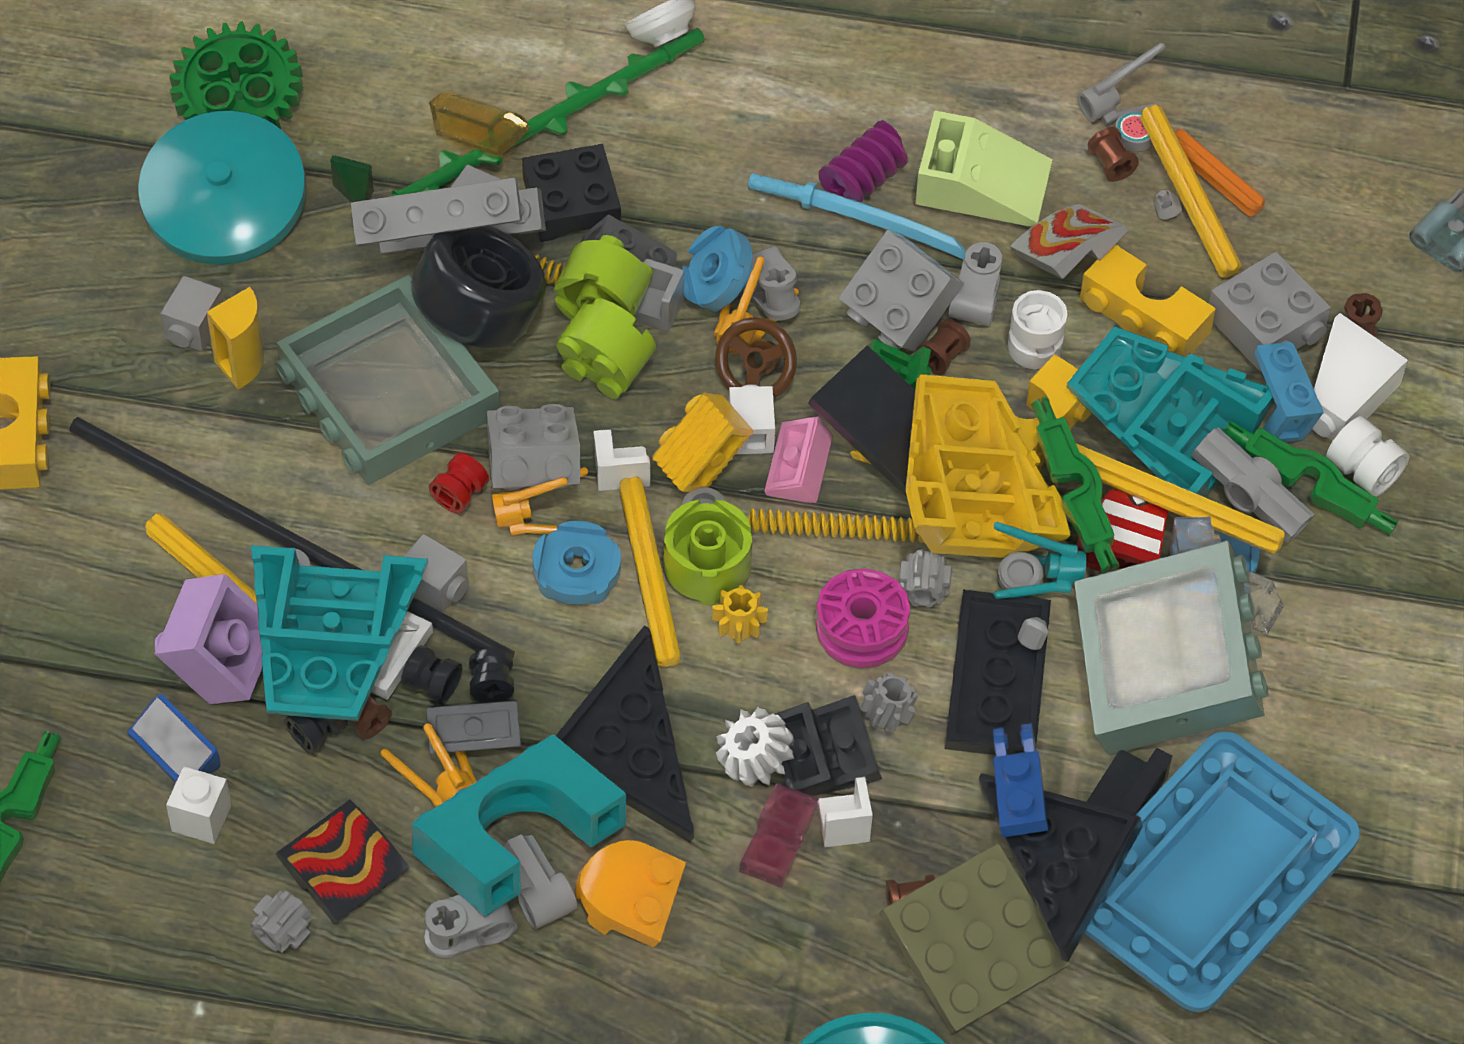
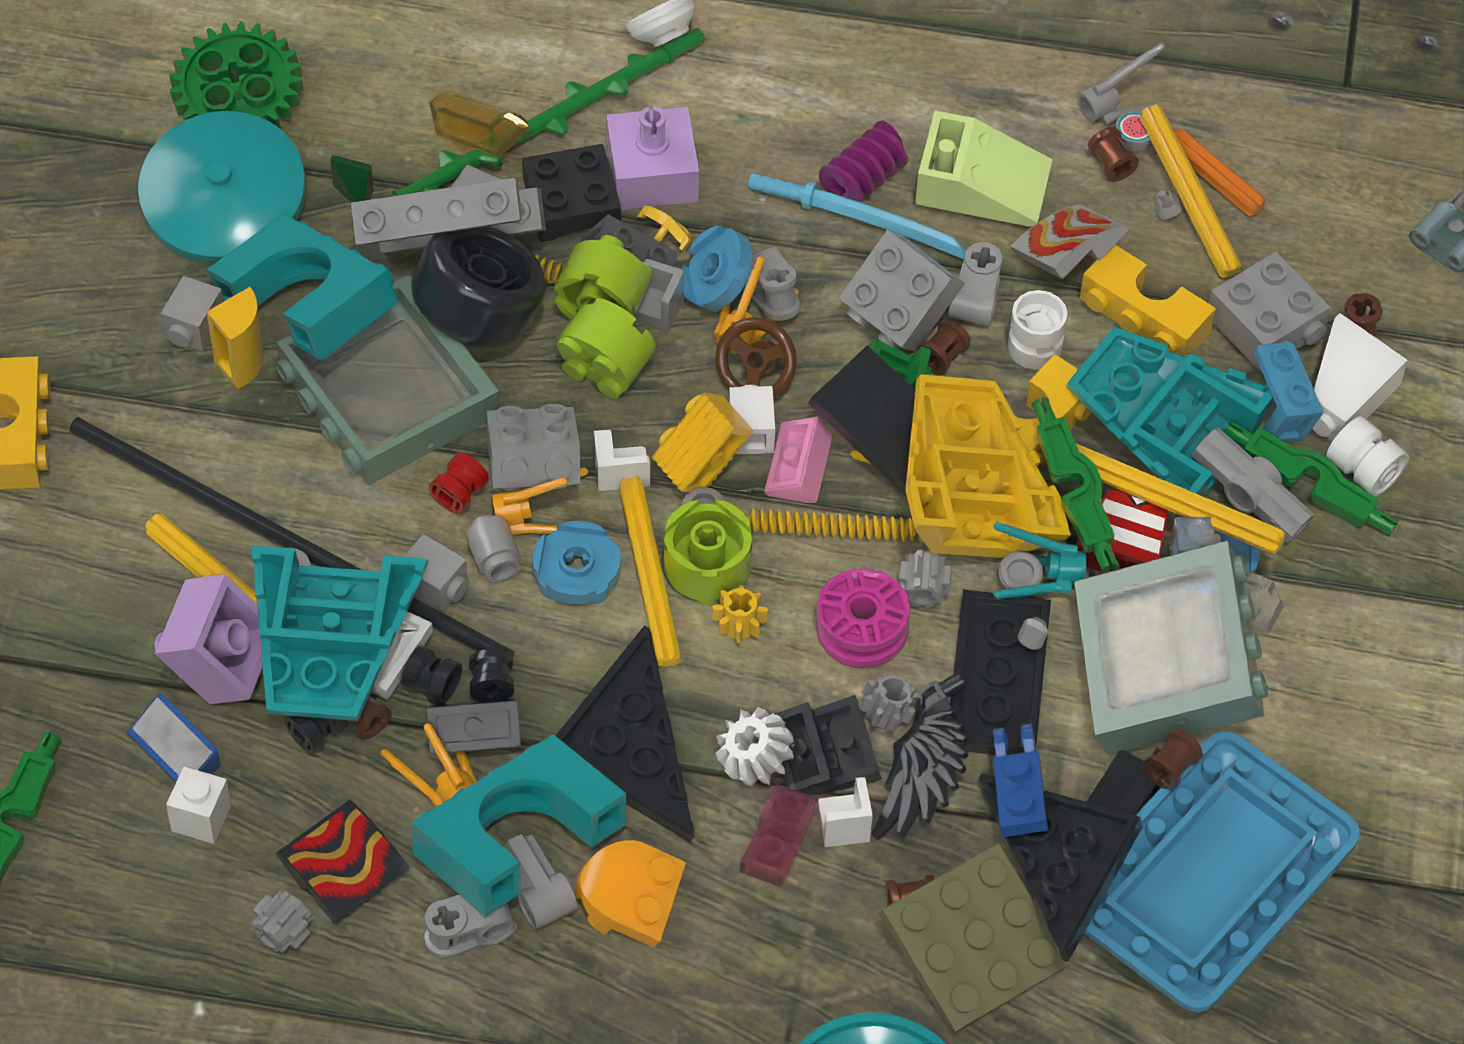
none -> teal arch [207,213,399,361]
none -> light grey brick [466,515,521,582]
none -> lavender brick [606,106,699,210]
none -> yellow piece [637,205,692,252]
none -> black animal [871,672,969,840]
none -> copper bush [1143,729,1203,790]

